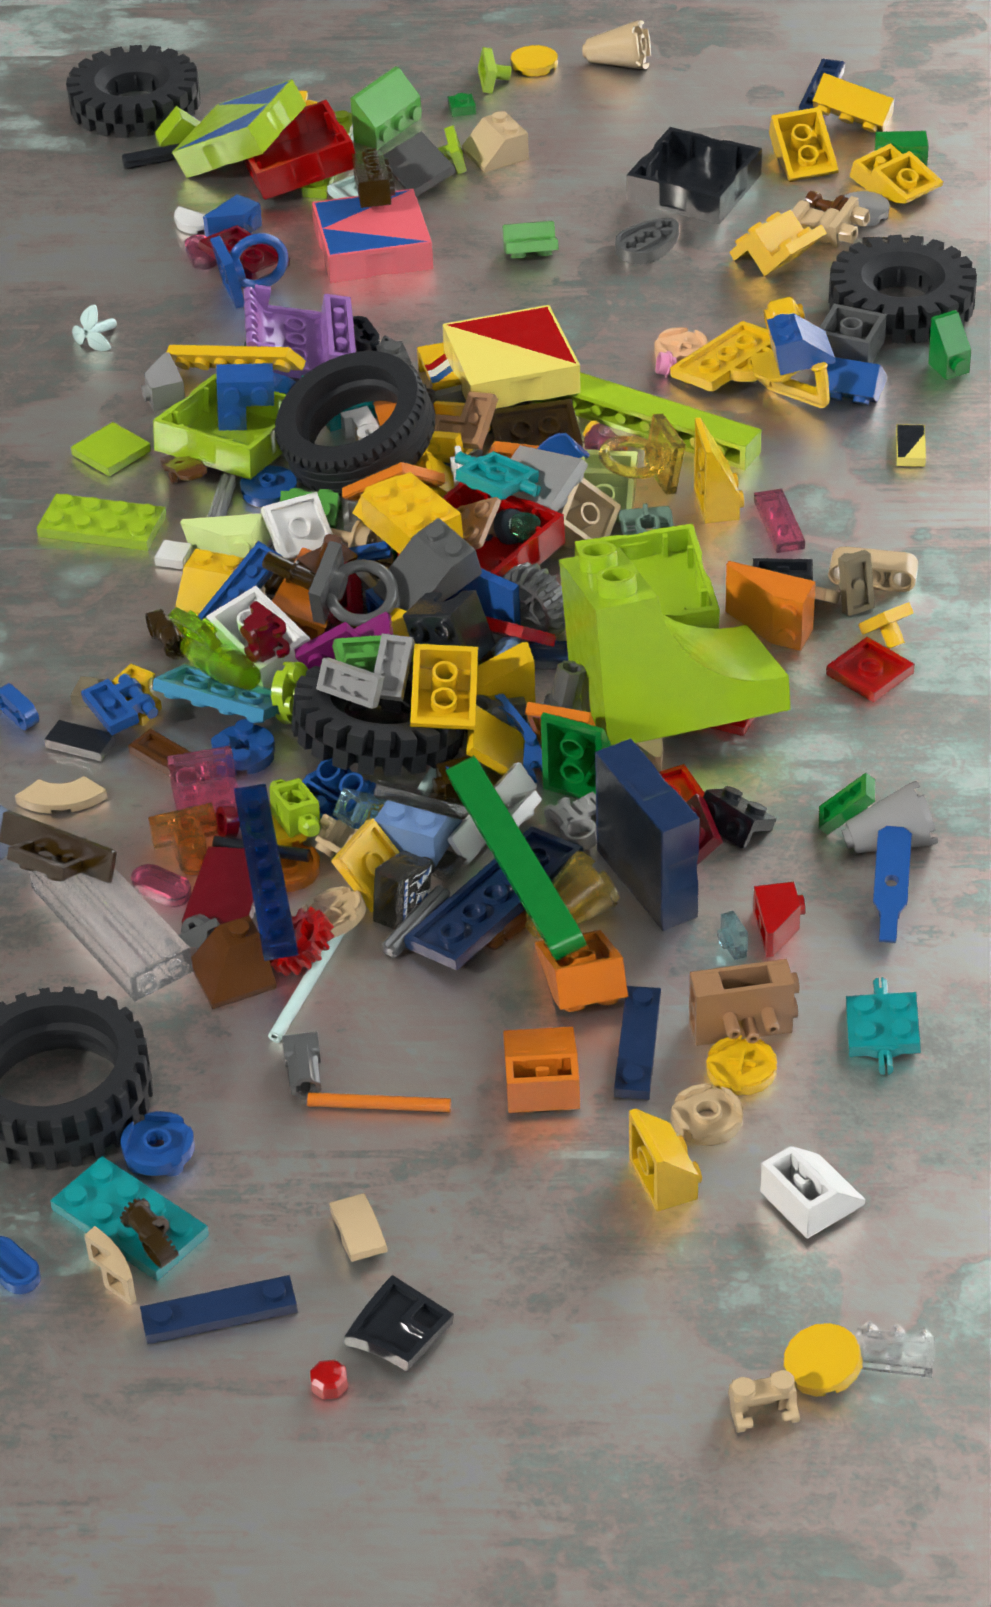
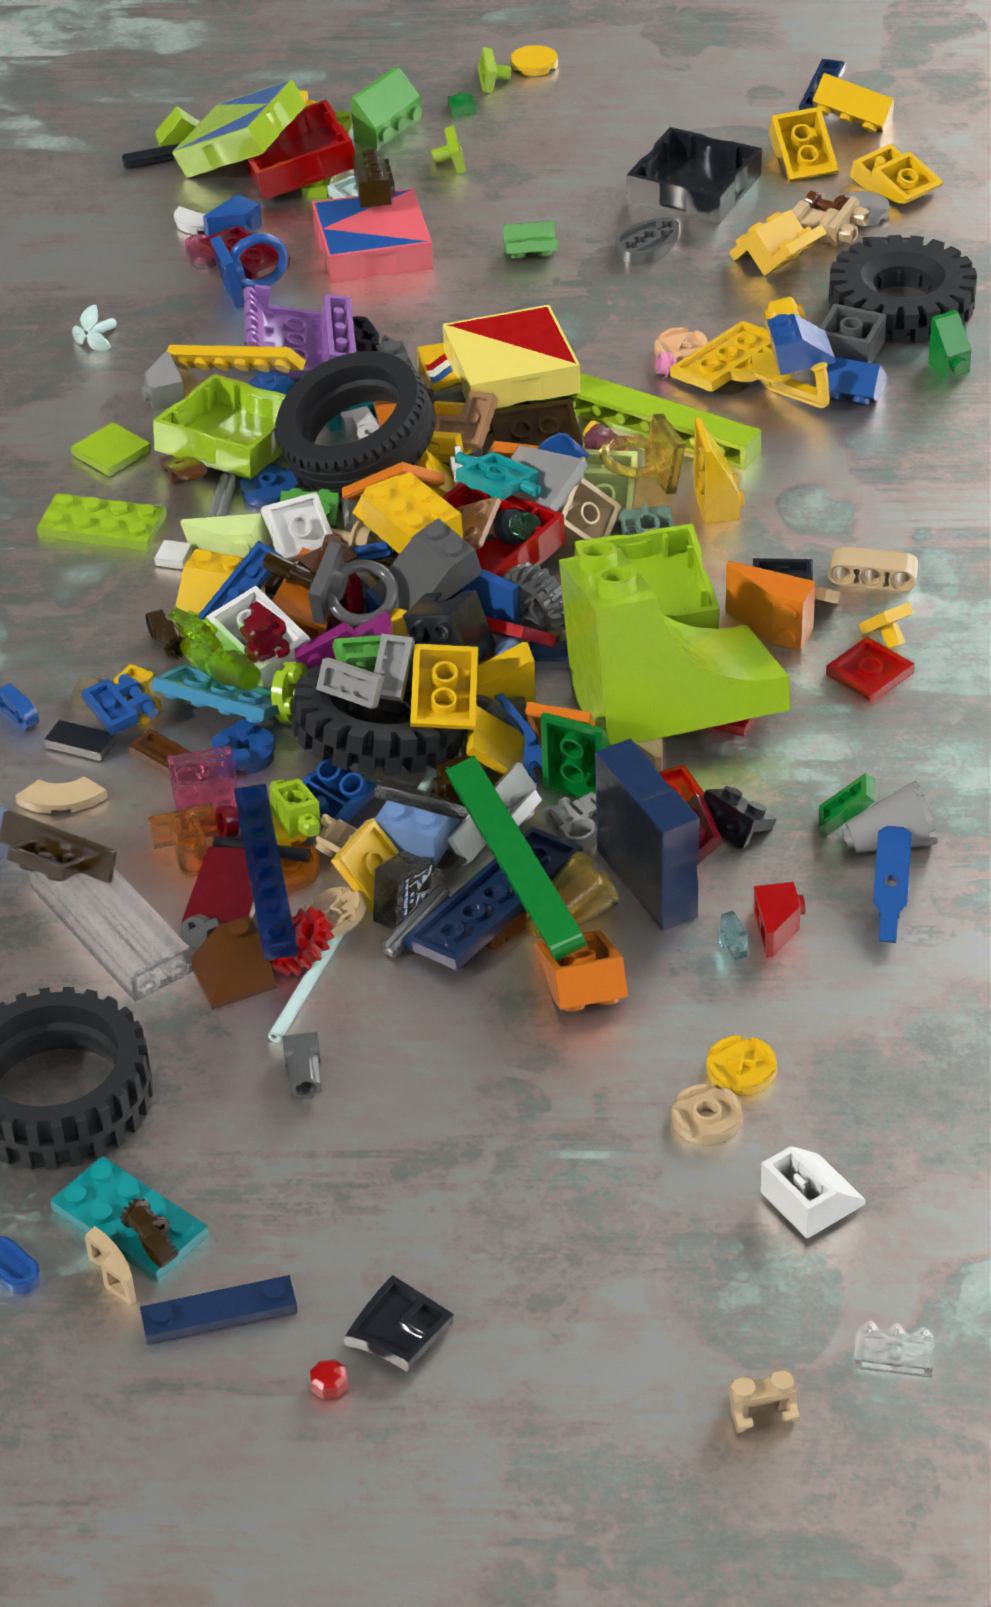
black tyre [66,45,201,138] -> none
blue plate [121,1111,195,1176] -> none
clear pink tile [131,864,192,907] -> none
blue brick [216,363,274,431] -> none
orange bar [307,1092,451,1113] -> none
tan slope [329,1193,388,1262] -> none
clear light blue leg [332,788,387,829] -> none
dark grey tile [383,131,456,197] -> none
tan slope [462,111,529,173] -> none
orange slope [503,1027,580,1113] -> none
dark grey piece [544,660,586,711] -> none
tan cone [582,20,651,70] -> none
dark blue plate [614,986,661,1100] -> none
yellow slope [629,1109,702,1212] -> none
medium nougat piece [689,959,800,1046] -> none
clear pink tile [754,489,805,553] -> none
yellow tile [784,1323,862,1397] -> none
dark tan tile [838,549,875,617] -> none
teal plate [846,977,921,1075] -> none
green slope [874,131,929,166] -> none
tile [896,424,926,467] -> none

